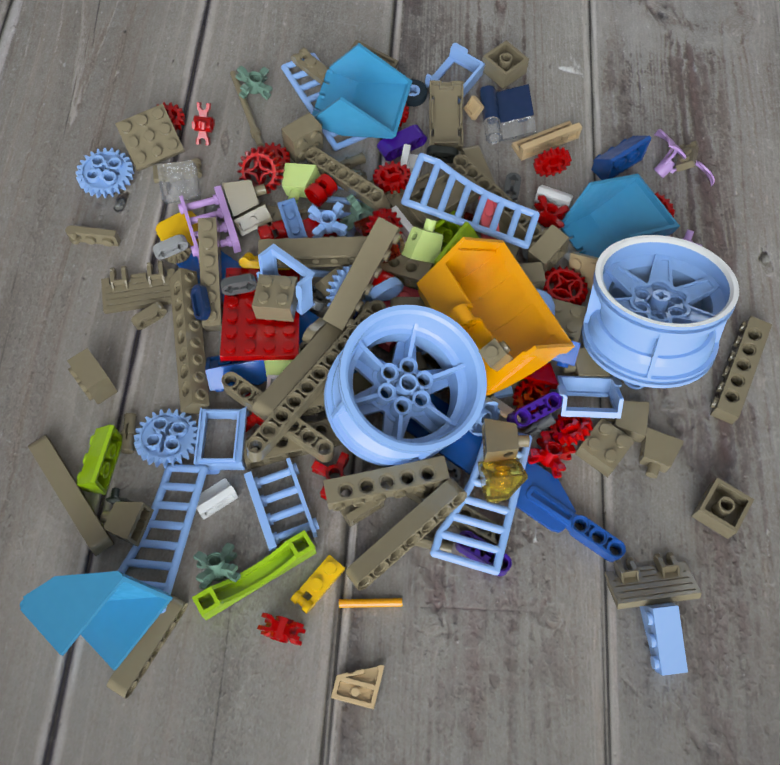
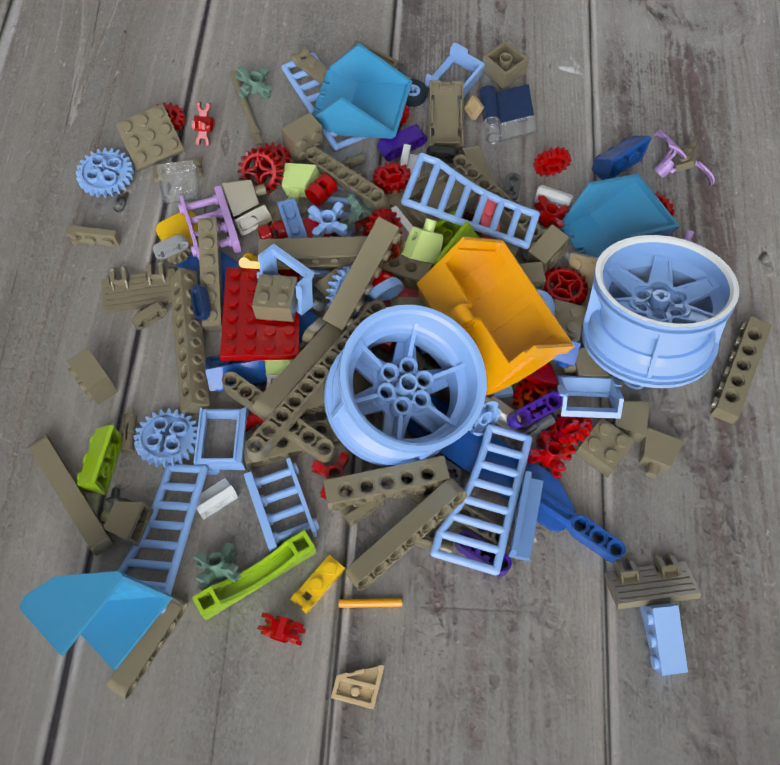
dark grey beam [220,274,257,296] -> none
dark tan brick [478,338,514,372] -> none
clear yellow slope [478,458,528,503] -> none
dark tan torso [481,418,530,462] -> none
tan fence [512,121,582,161] -> none
dark tan brick [691,478,754,539] -> none
none -> medium blue fence [508,471,544,561]

